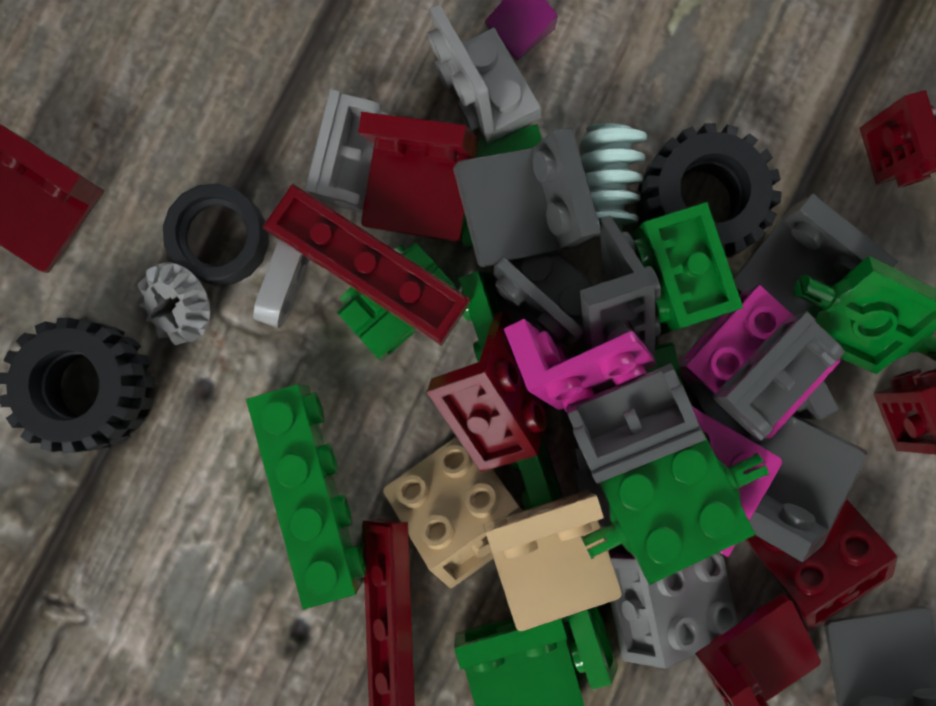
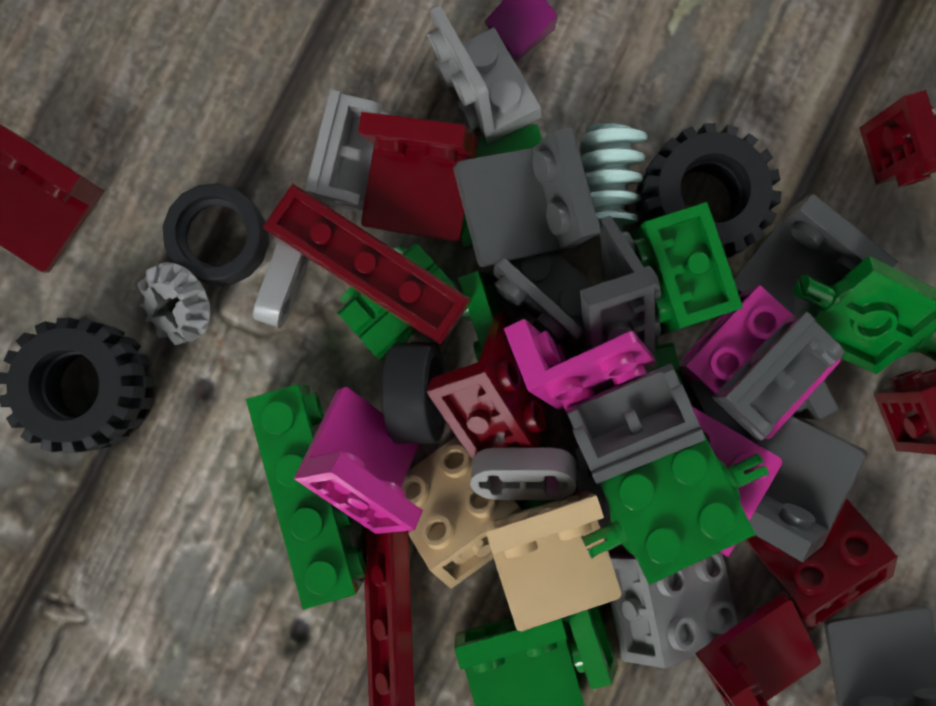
none -> dark pink bracket [294,387,423,534]
none -> black tyre [382,342,446,444]
none -> light grey beam [470,448,577,500]

